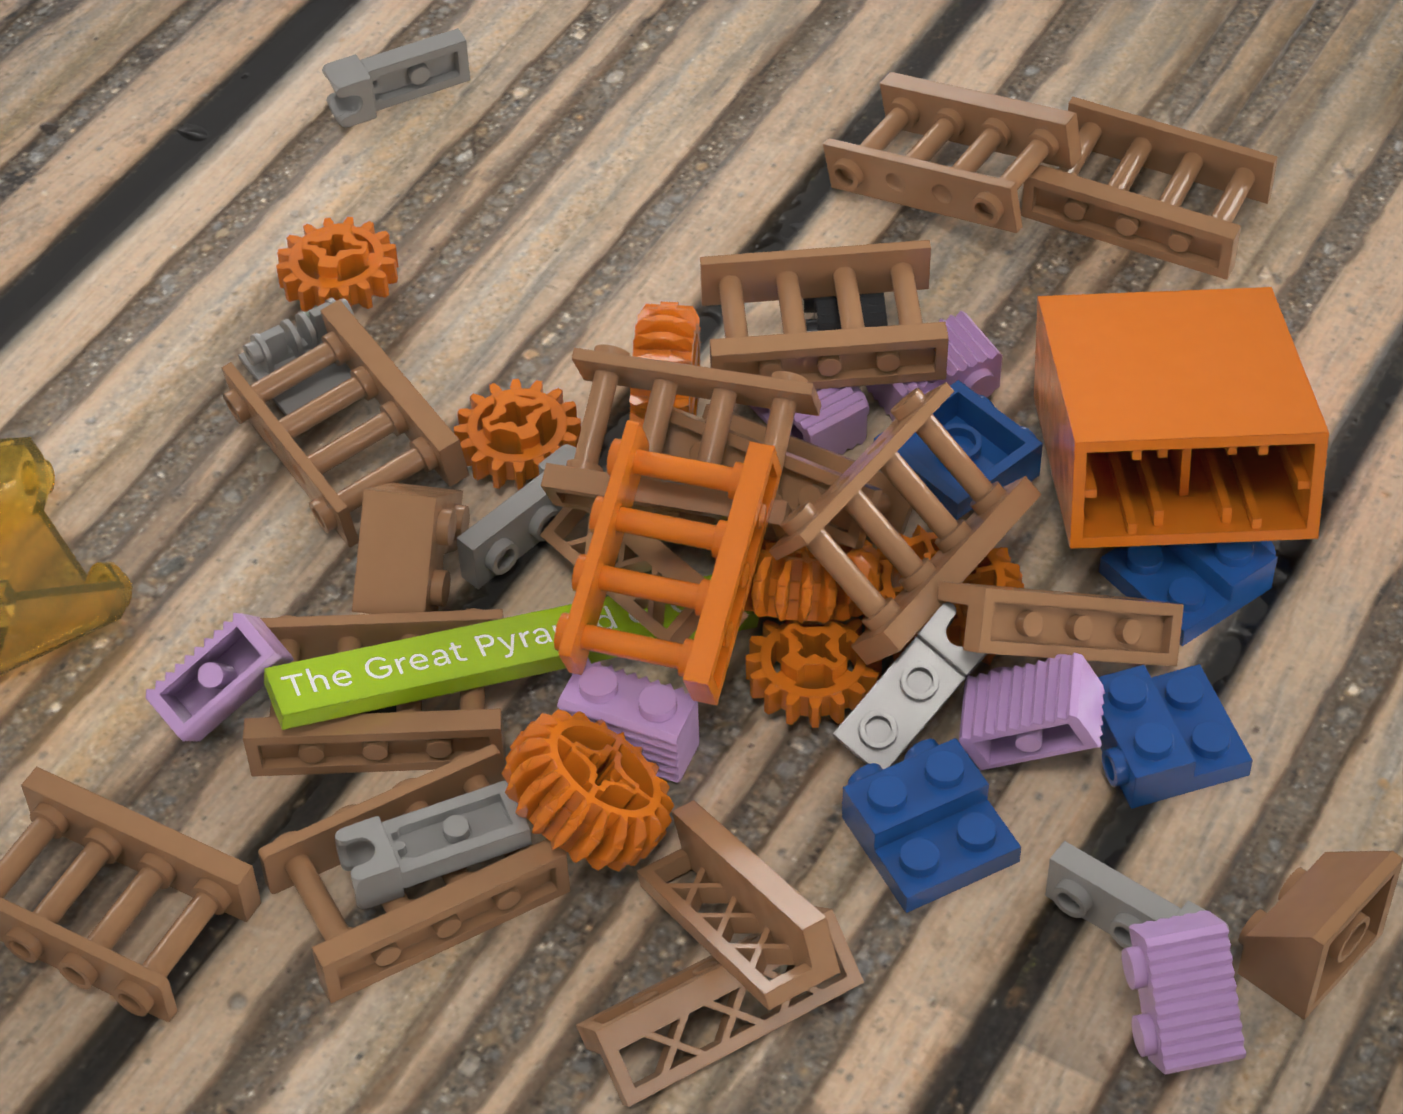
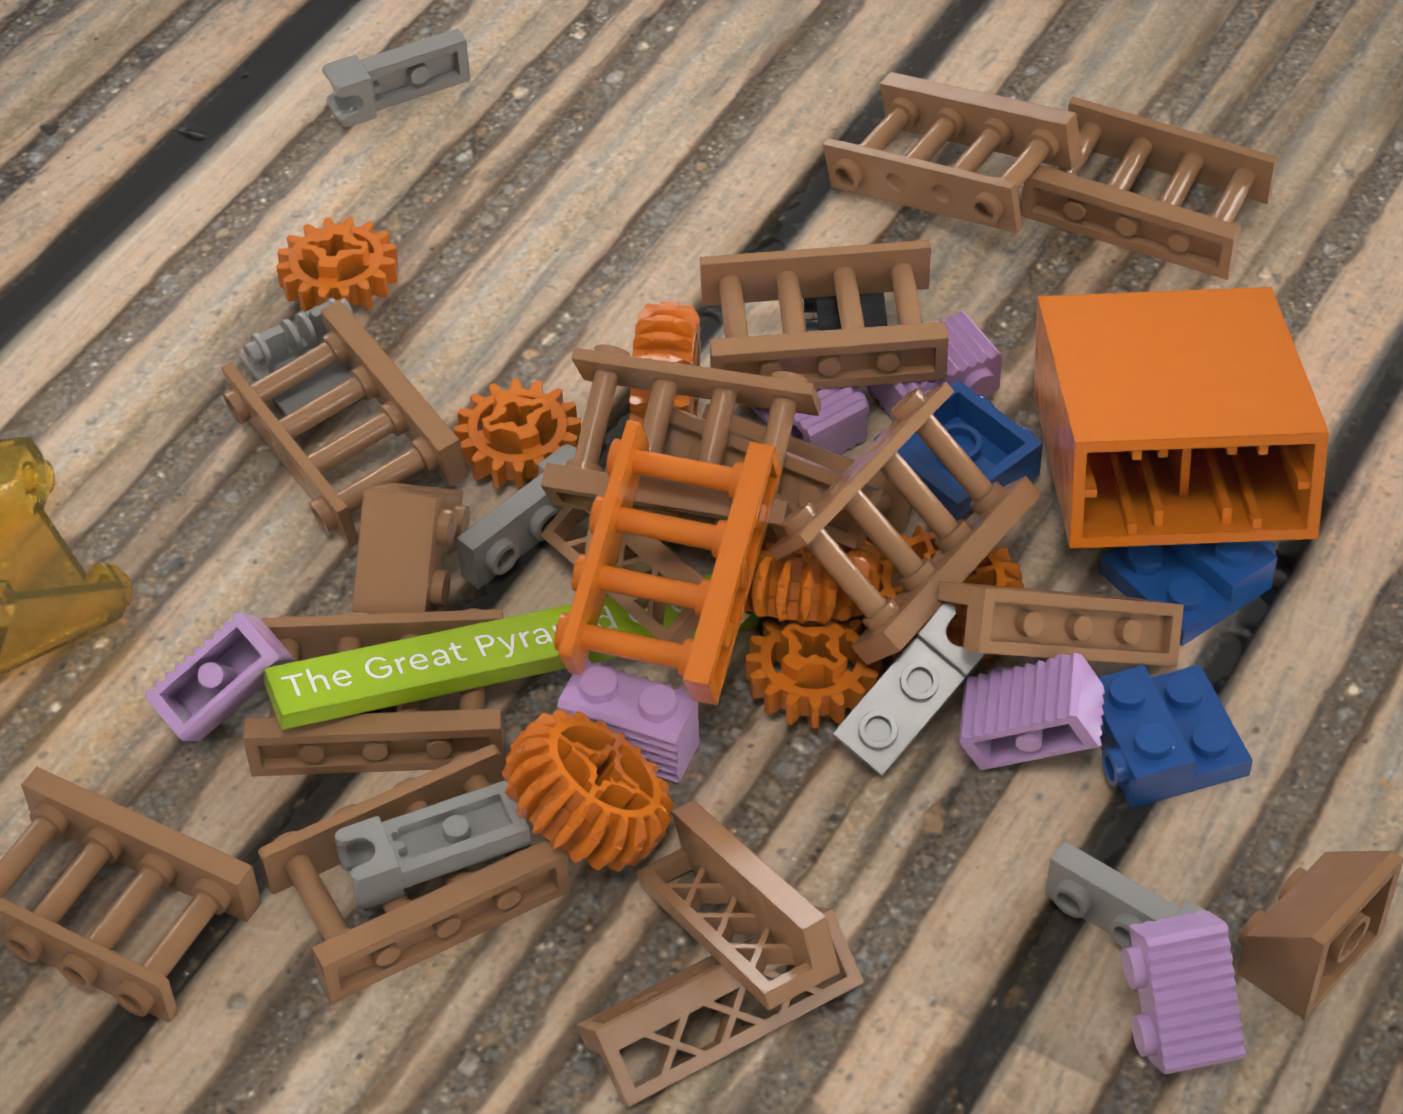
blue plate [842,738,1021,913] -> none

